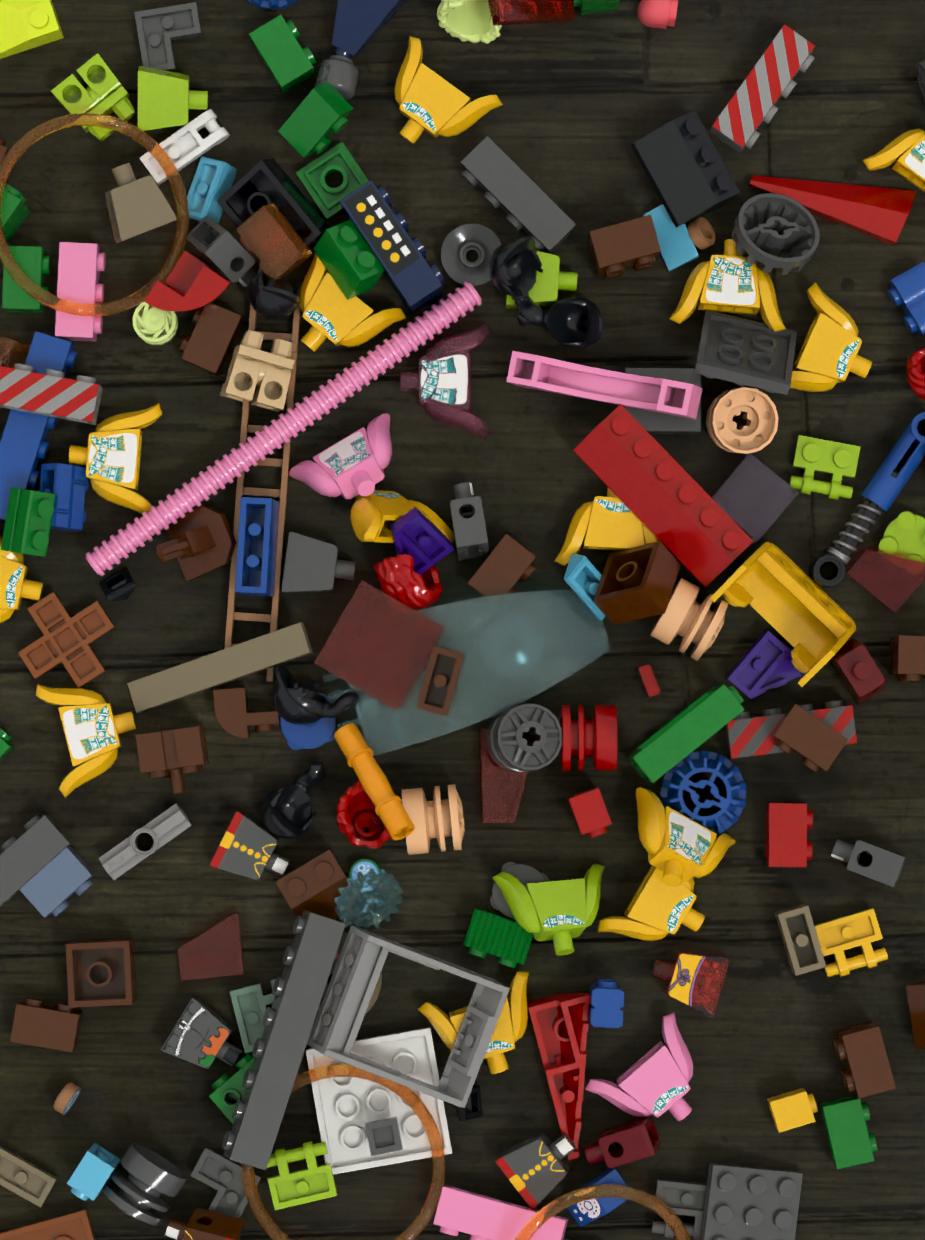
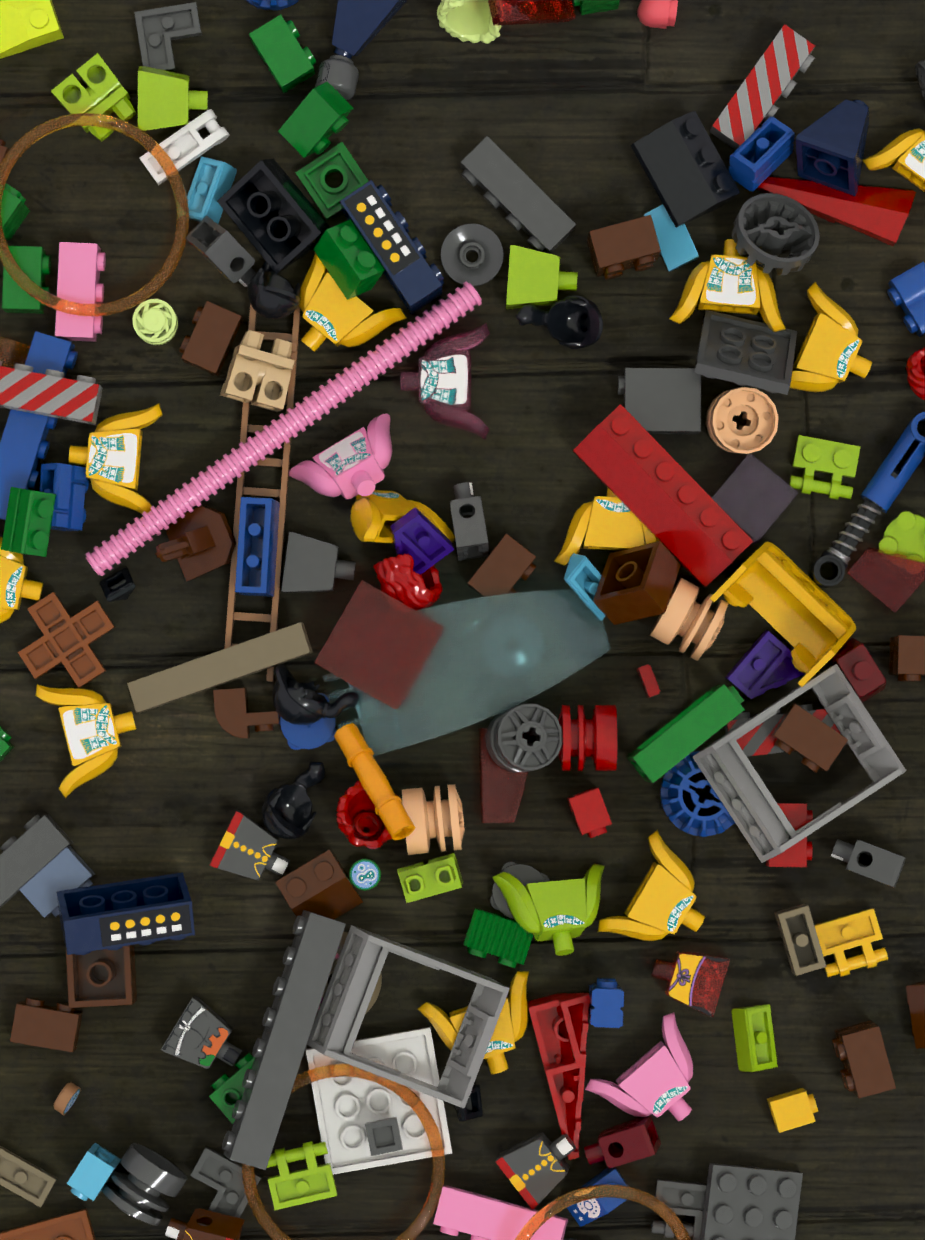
light grey piece [98,803,192,880] -> none
dark tan torso [105,163,177,244] -> none
reddish brown brick [135,726,209,794] -> none
red brick [144,250,232,312] -> none
clear red wing [178,913,245,981] -> none
sand green plate [229,979,276,1053] -> none
clear orange brick [236,204,313,280] -> none
clear light blue gear [334,868,403,931] -> none
yellow torso [394,36,503,144] -> none
reddish brown brick [416,645,467,717] -> none
black piece [489,236,544,324] -> none
bright pink arch [506,351,703,420] -> none
yellow torso [636,787,736,887] -> none
medium nougat tile [688,216,715,250] -> none
green brick [819,1095,878,1170] -> none
none -> dark blue brick [57,872,195,955]
none -> lime hips [397,852,463,903]
none -> light grey window [692,664,906,863]
none -> blue brick [729,116,795,192]
none -> lime slope [731,1004,778,1072]
none -> dark blue slope [796,100,869,196]

